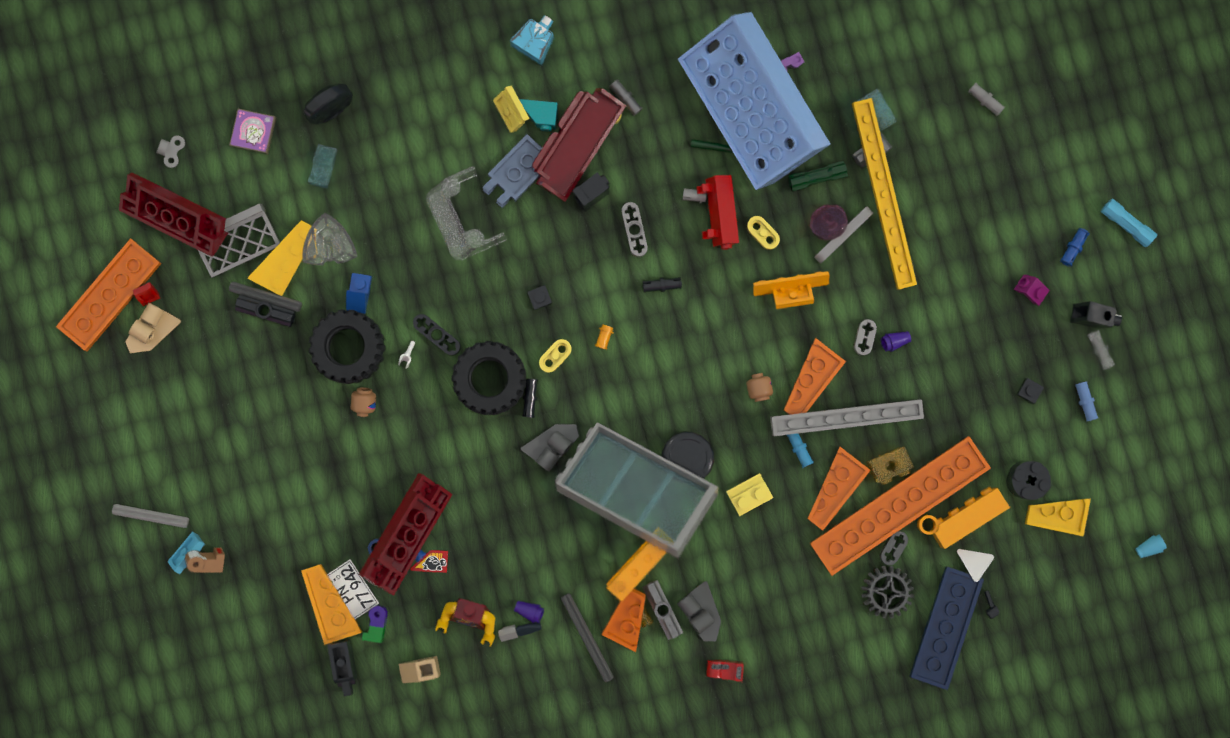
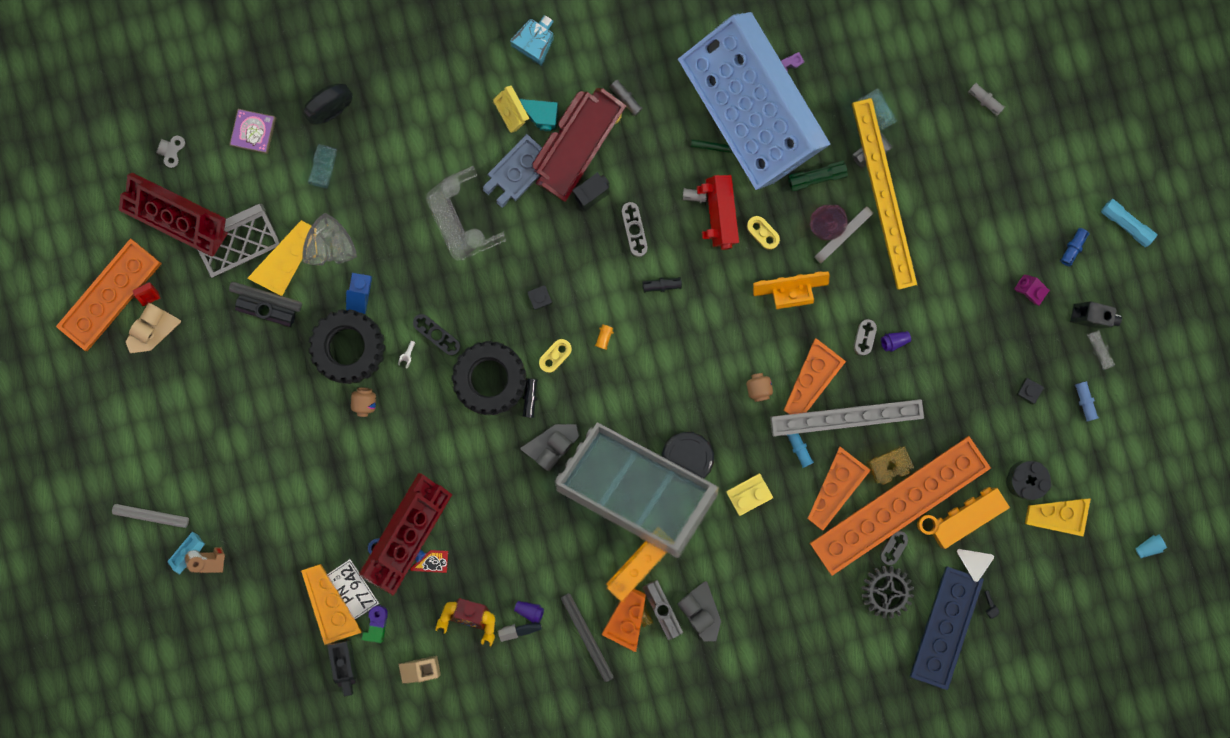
red leg [706,660,744,682] -> none

